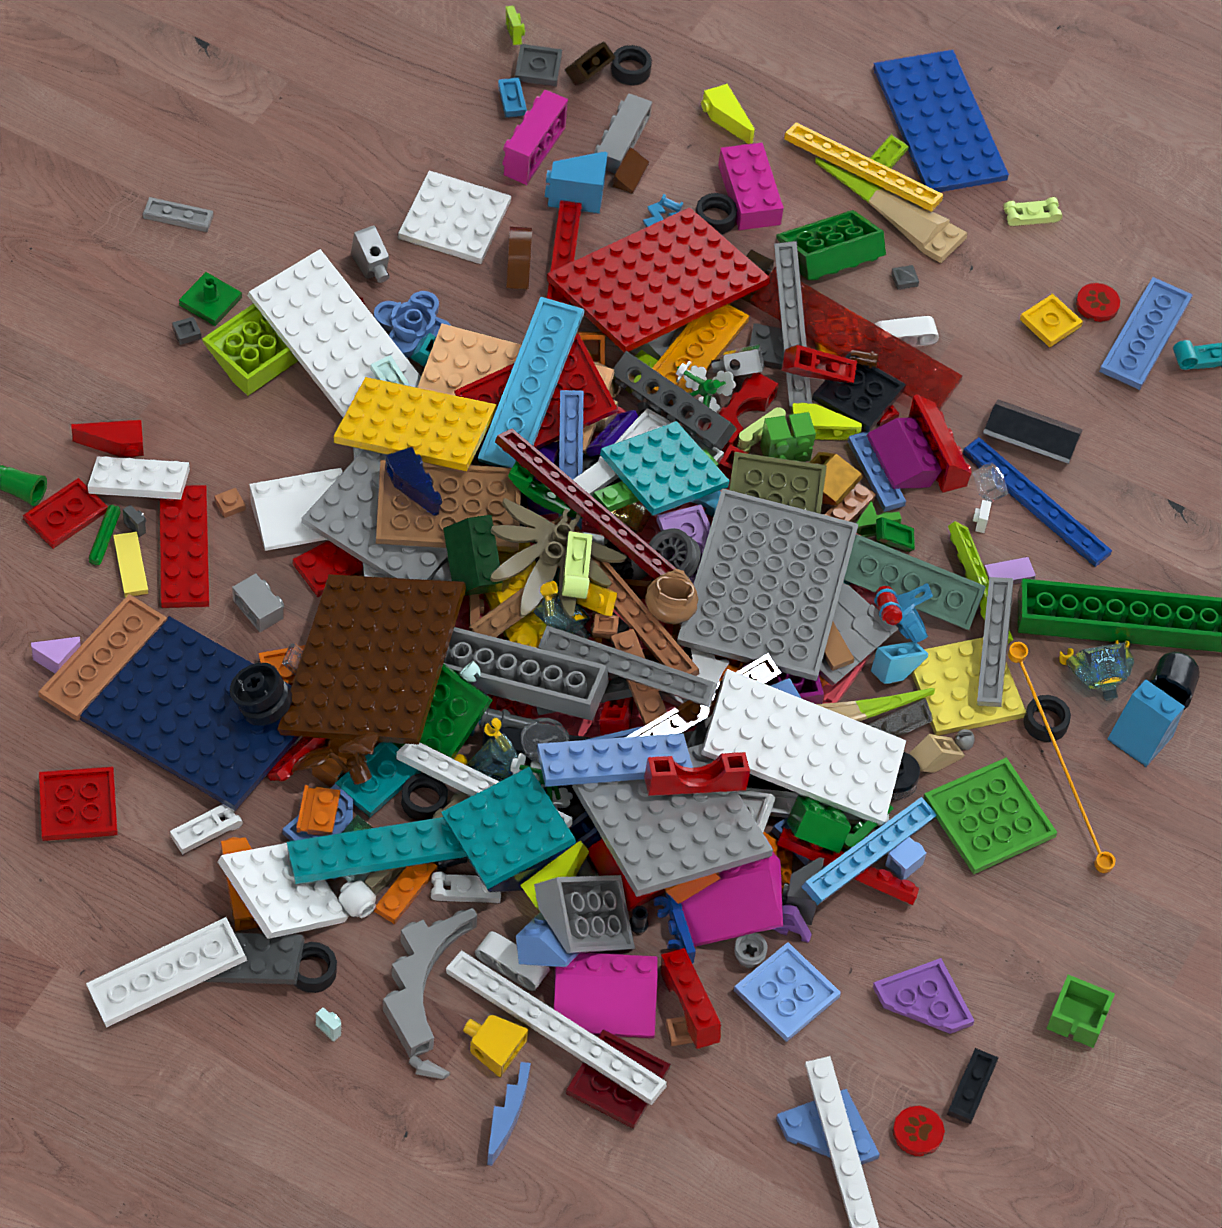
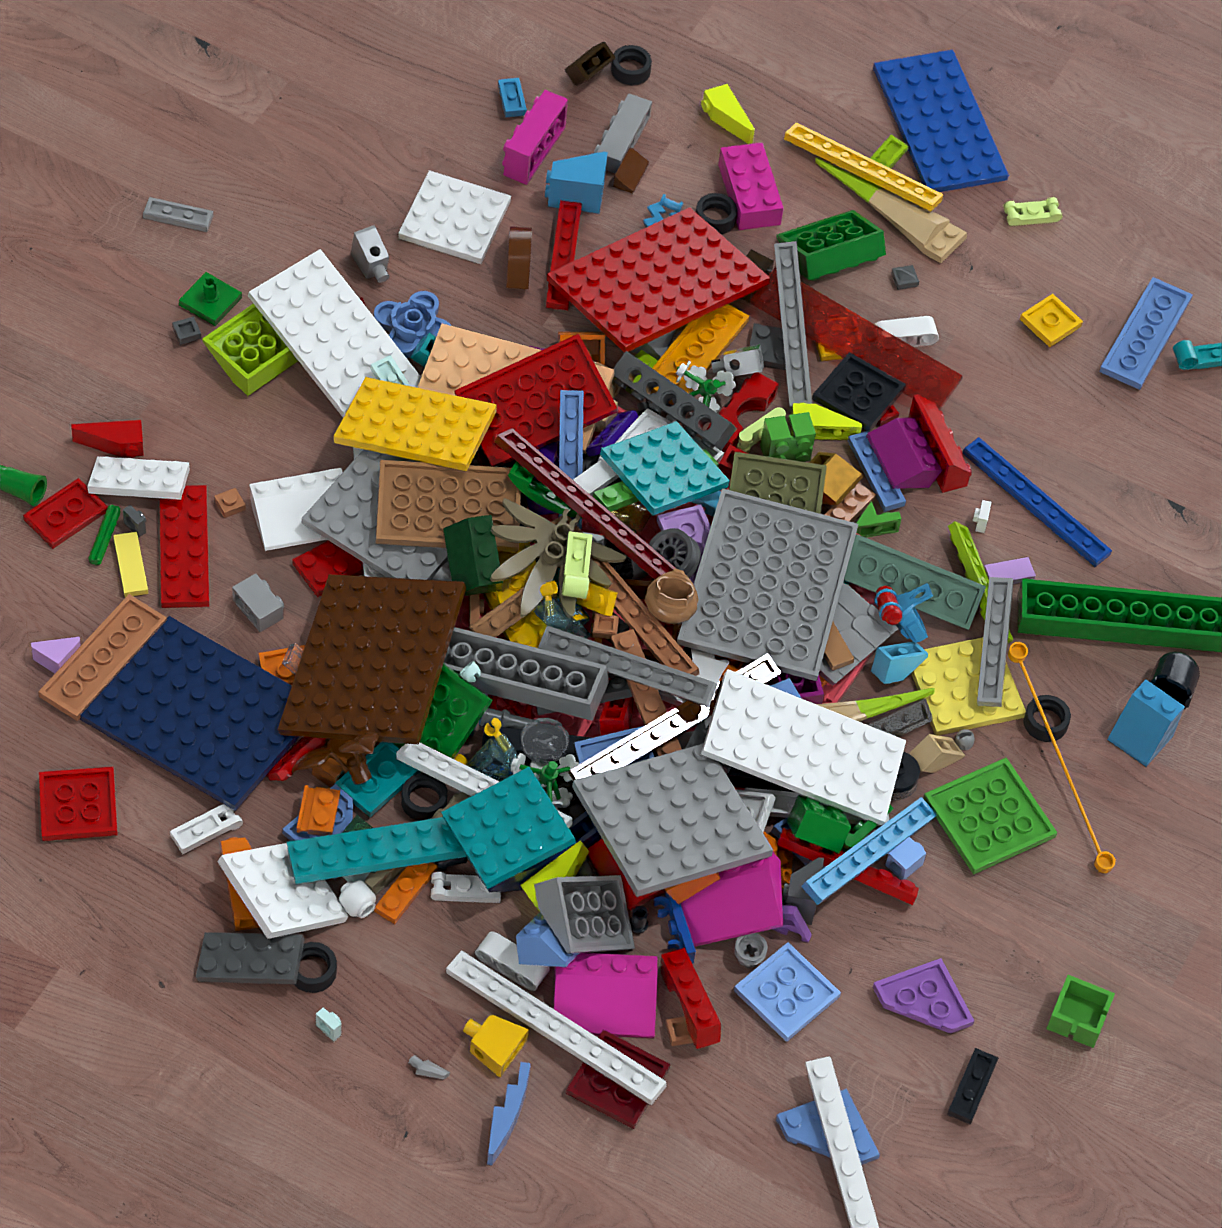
white plate [86,917,247,1027] -> none
black wheel [230,662,292,726] -> none
light grey arch [383,908,477,1058] -> none
clear blue slope [385,447,442,516] -> none
medium azure plate [478,297,584,468] -> none
lime plate [505,5,525,45] -> none
dark grey plate [515,44,563,87] -> none
medium blue plate [537,733,693,787] -> none
red arch [644,752,750,796] -> none
red slope [782,345,857,383] -> none
reddish brown pin [850,349,879,369] -> none
green tile [876,517,915,552] -> none
red tile [892,1106,945,1156] -> none
clear brick [972,463,1009,502] -> none
black slope [983,399,1083,464] -> none
clear light blue torso [1059,640,1135,701] -> none
red tile [1076,283,1121,322] -> none

